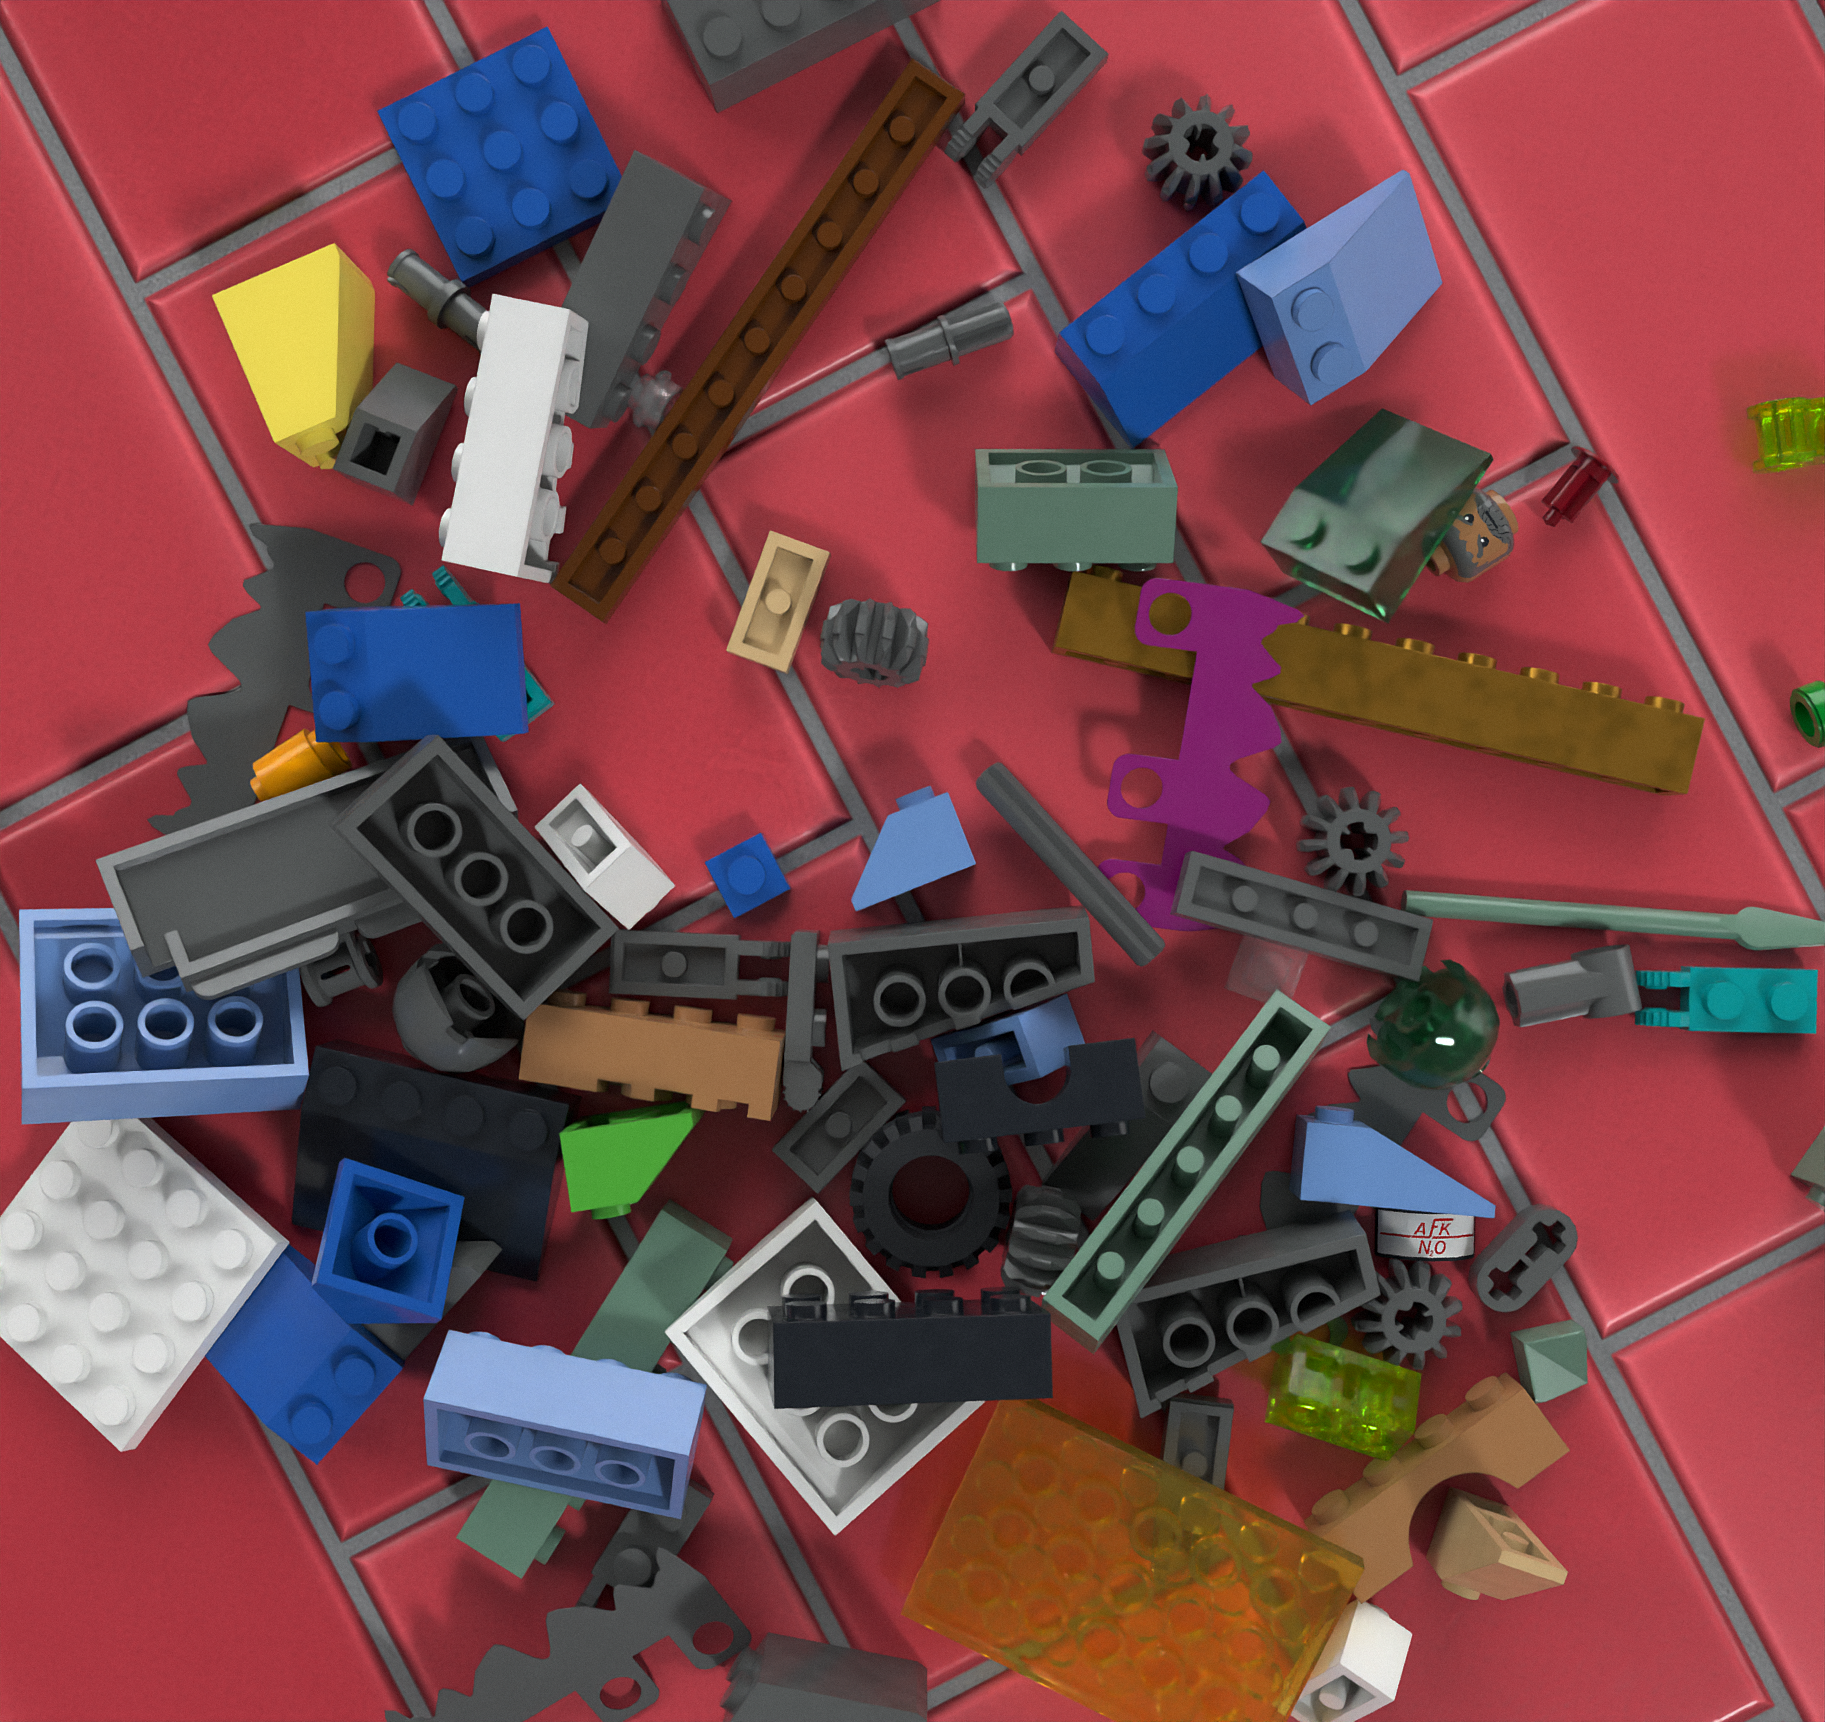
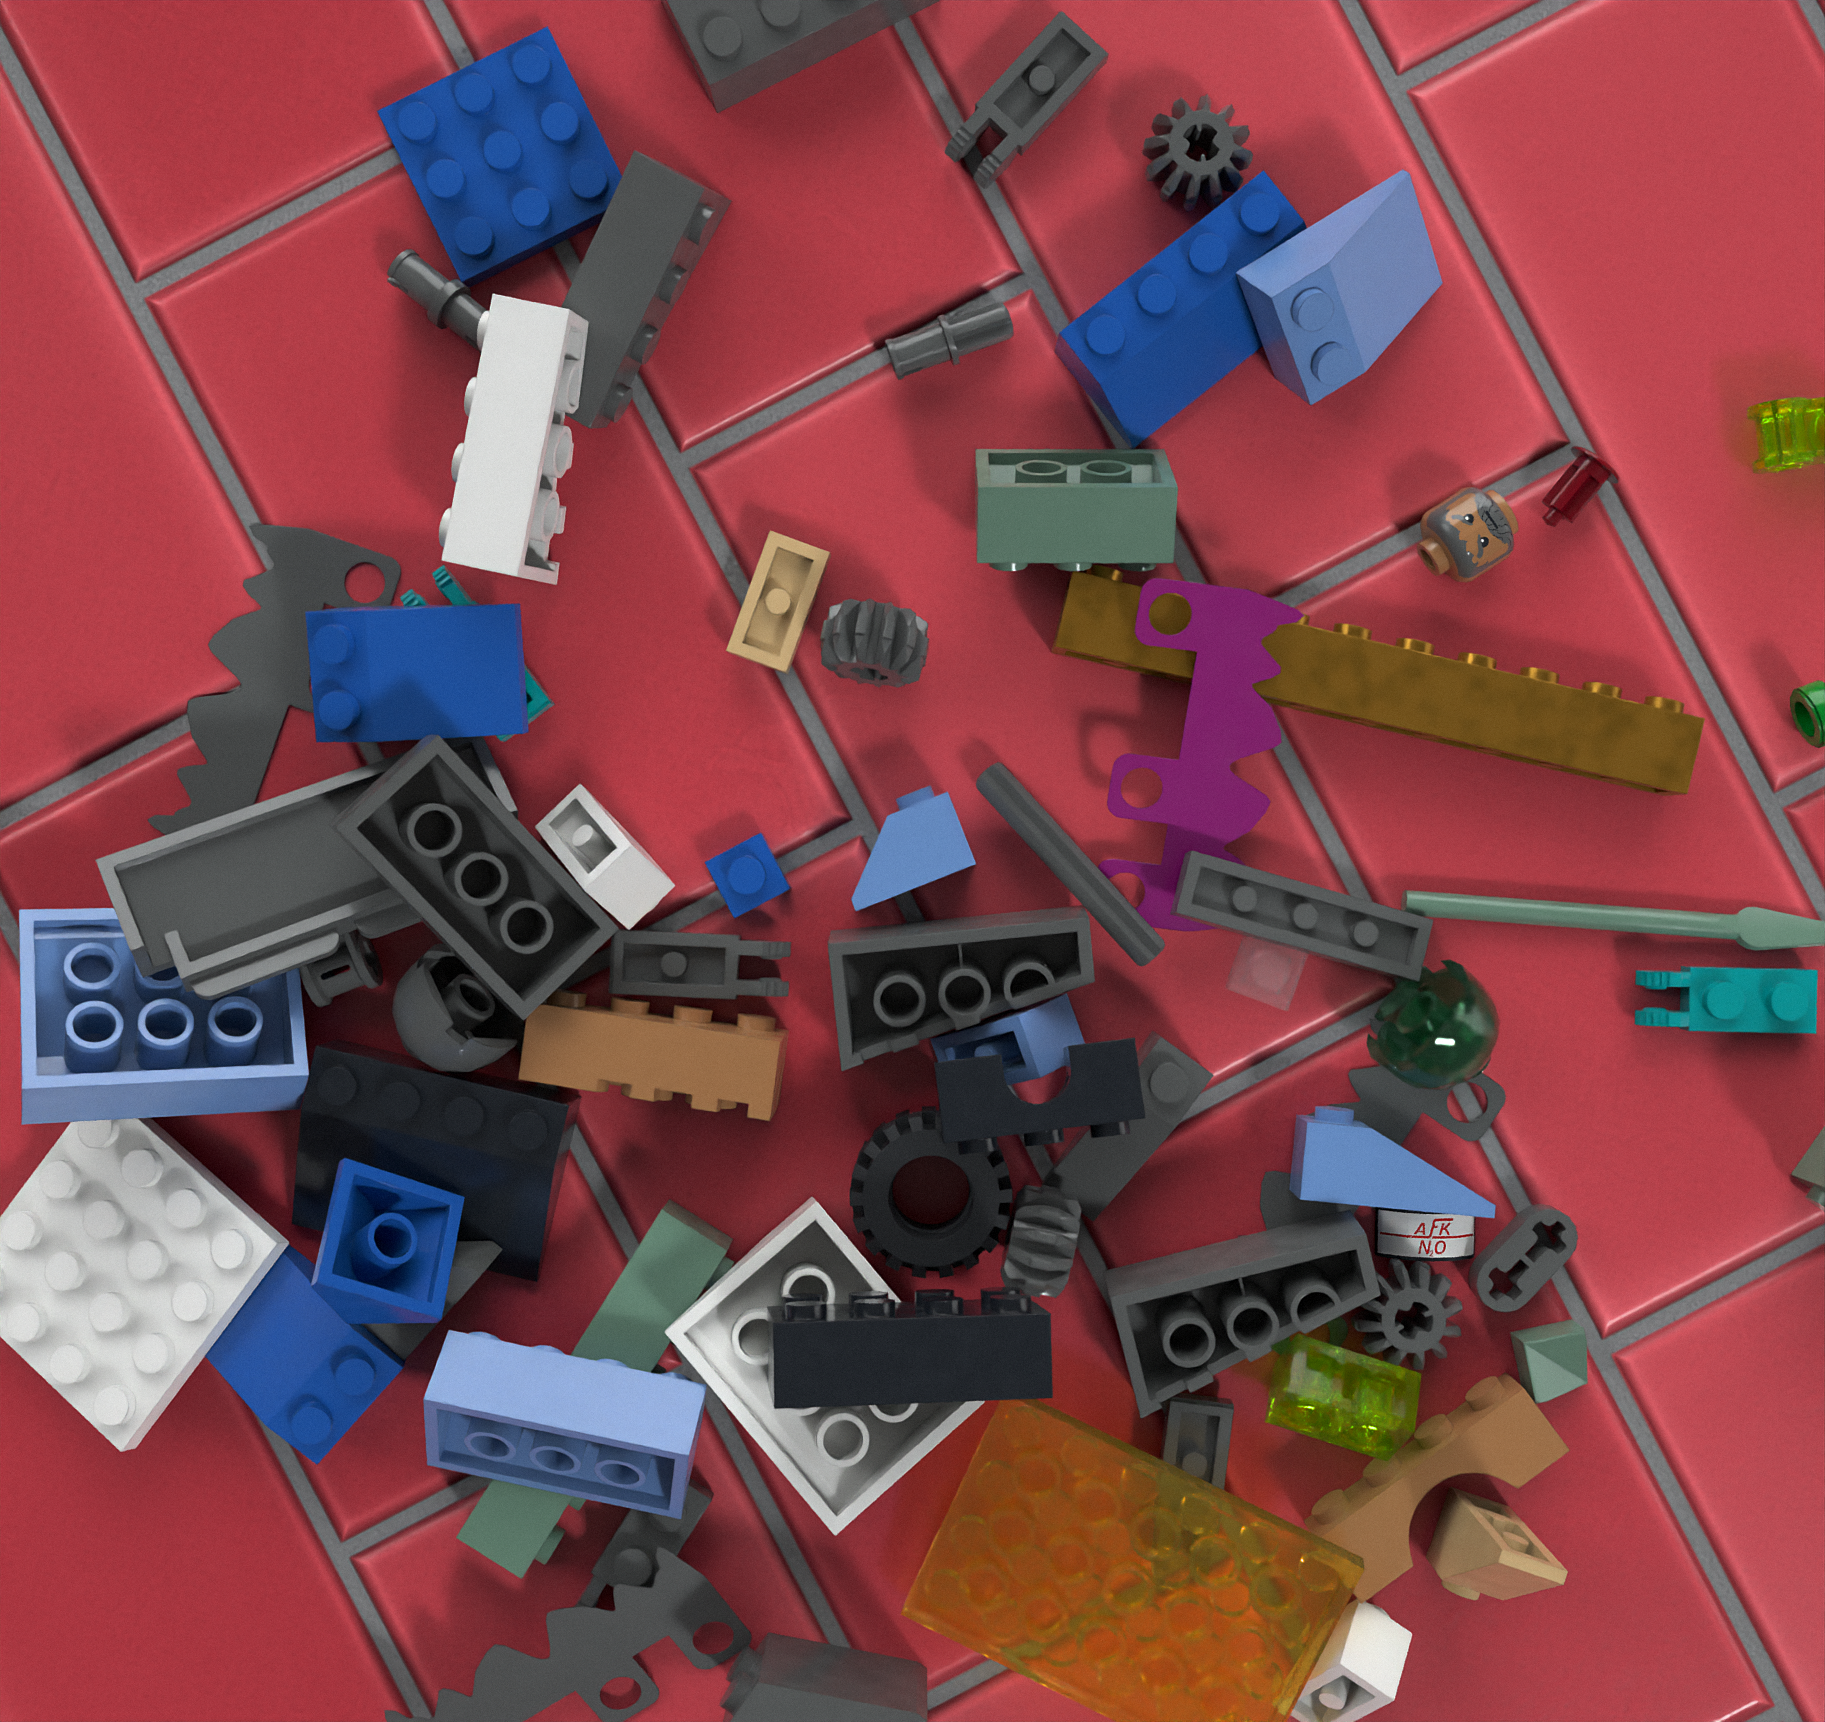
light yellow slope [212,243,375,469] -> none
light orange brick [250,729,352,802] -> none
dark grey slope [333,362,459,506] -> none
reddish brown plate [550,58,965,624] -> none
bright green slope [559,1101,706,1219] -> none
clear plate [628,370,684,431] -> none
dark grey plate [772,1060,906,1194] -> none
dark grey hinge [782,929,830,1113] -> none
sand green brick [1041,989,1331,1355] -> none
clear green slope [1260,408,1494,623] -> none
dark grey gear [1296,787,1409,896] -> none
dark grey piece [1502,944,1642,1028] -> none

